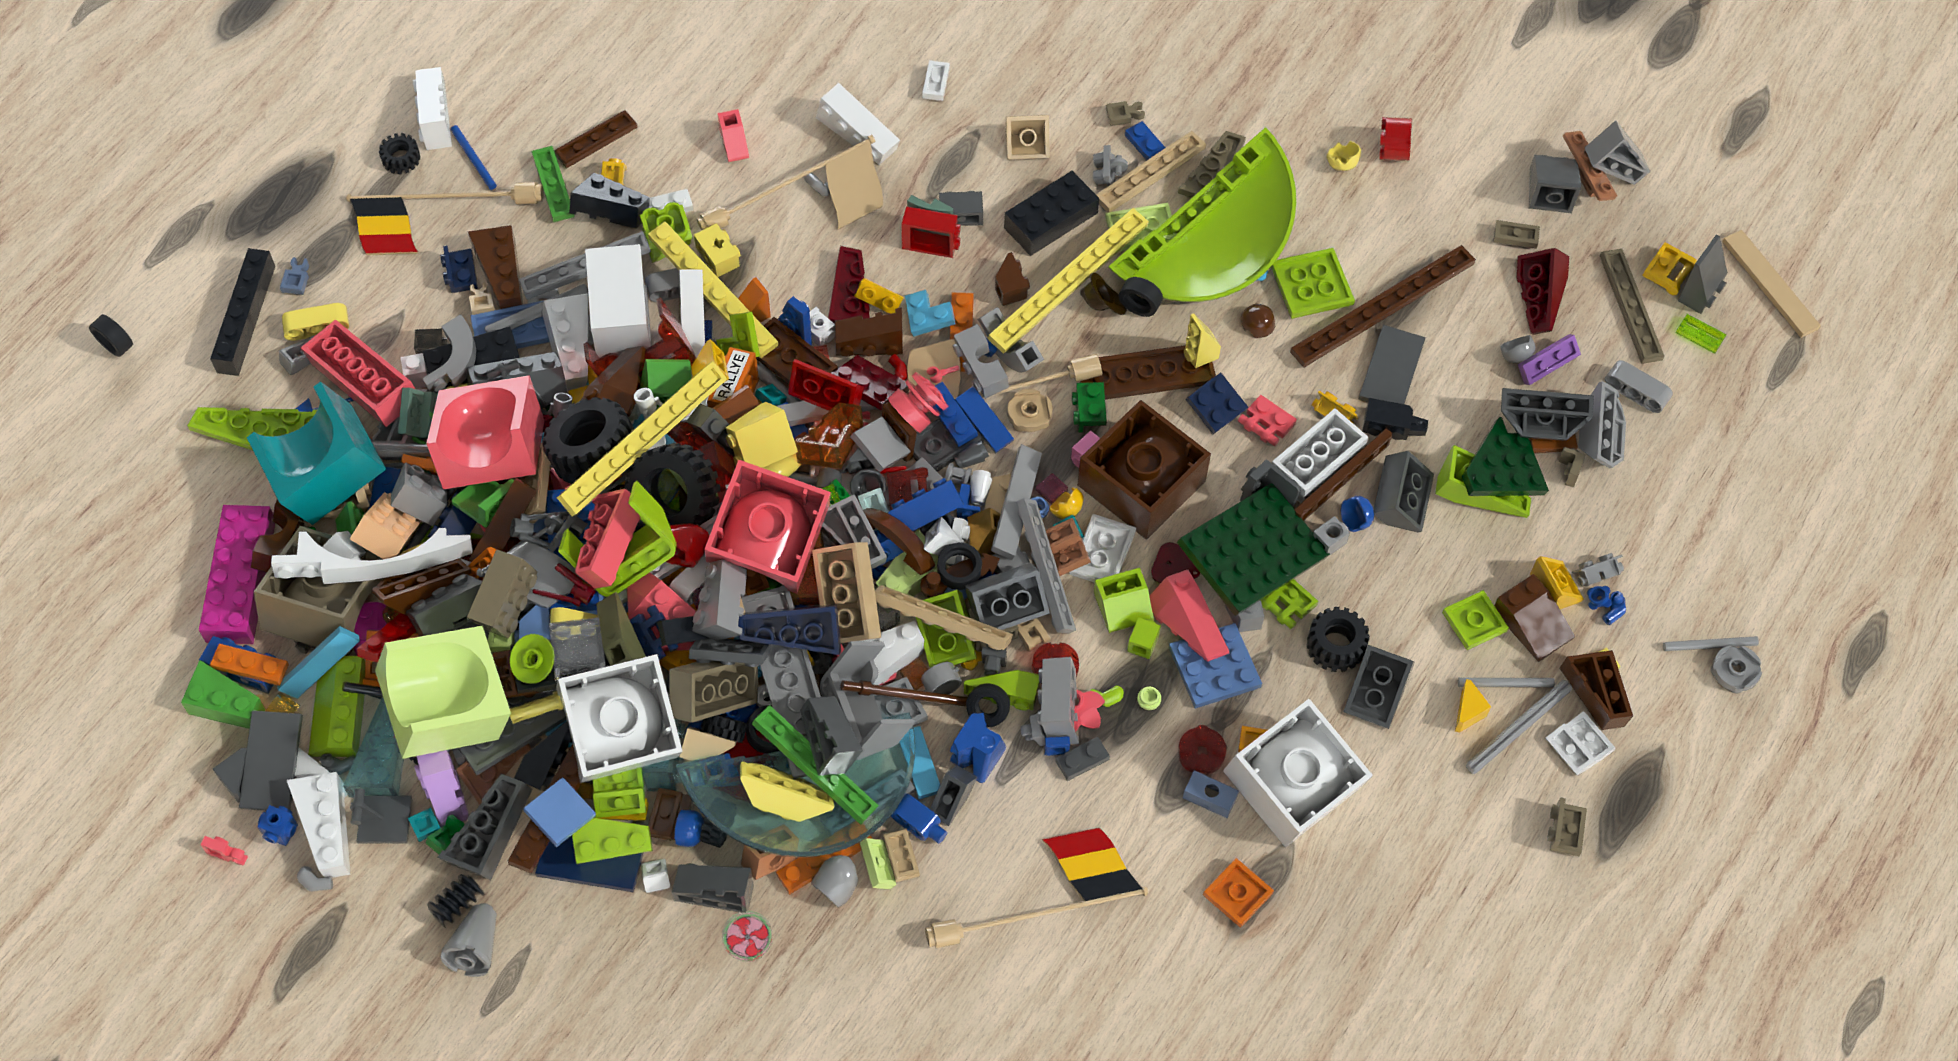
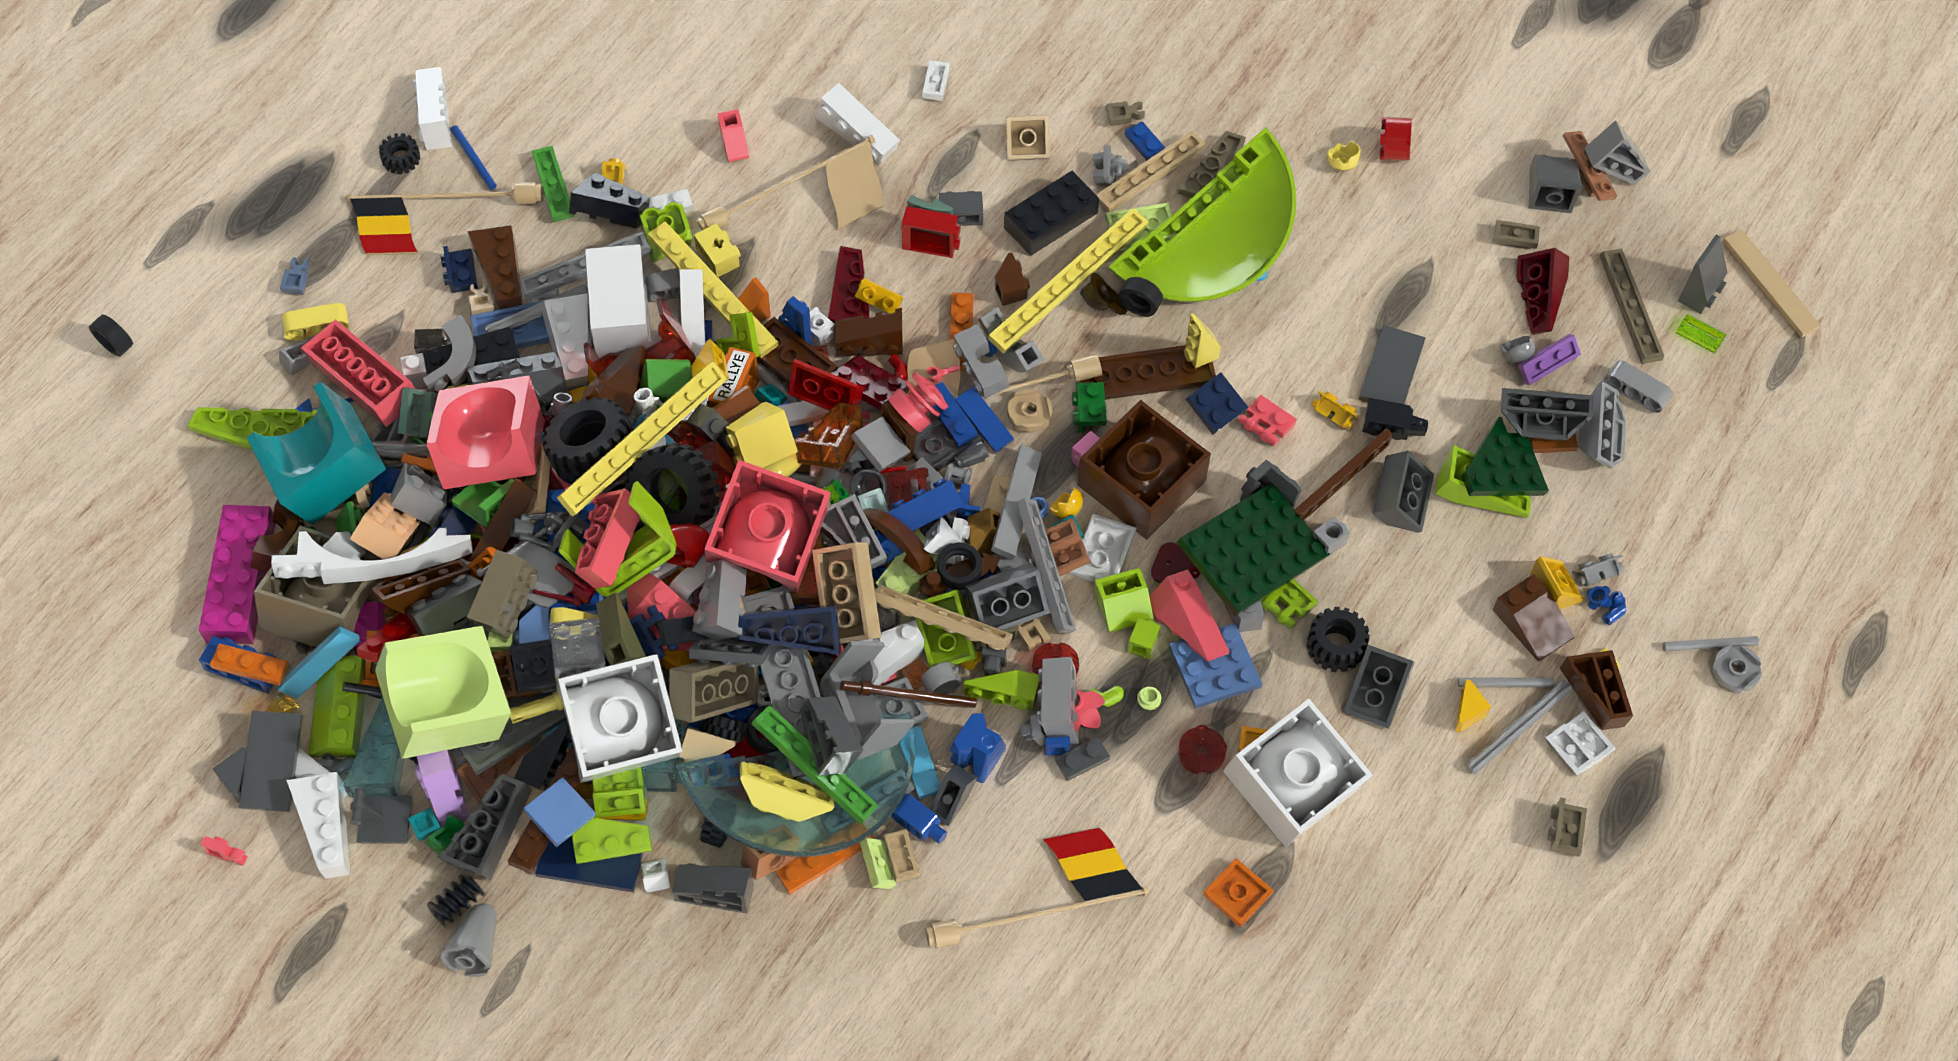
bright green wedge [181,660,266,729] -> none
black brick [210,248,275,376] -> none
blue brick [258,805,298,846] -> none
light grey arm [297,866,333,891] -> none
lime dish [510,634,554,684] -> none
reddish brown tile [554,110,638,169] -> none
reddish brown plate [648,788,694,841] -> none
blue hair [675,810,704,847] -> none
clear tile [722,911,772,961] -> none
light grey arm [804,173,830,196] -> none
light grey piece [811,855,858,907] -> none
medium azure plate [905,290,955,336] -> none
black tyre [966,683,1010,727] -> none
white cone [970,470,992,506] -> none
clear pink tile [1036,473,1068,505] -> none
sand blue piece [1183,770,1239,818] -> none
reddish brown hair [1241,303,1276,338] -> none
lime plate [1271,248,1355,319] -> none
white brick [1272,409,1368,503] -> none
reddish brown plate [1290,245,1476,368] -> none
blue hair [1340,496,1374,532] -> none
lime plate [1442,590,1509,650] -> none
dark tan bracket [1559,447,1586,487] -> none
yellow plate [1642,242,1697,295] -> none

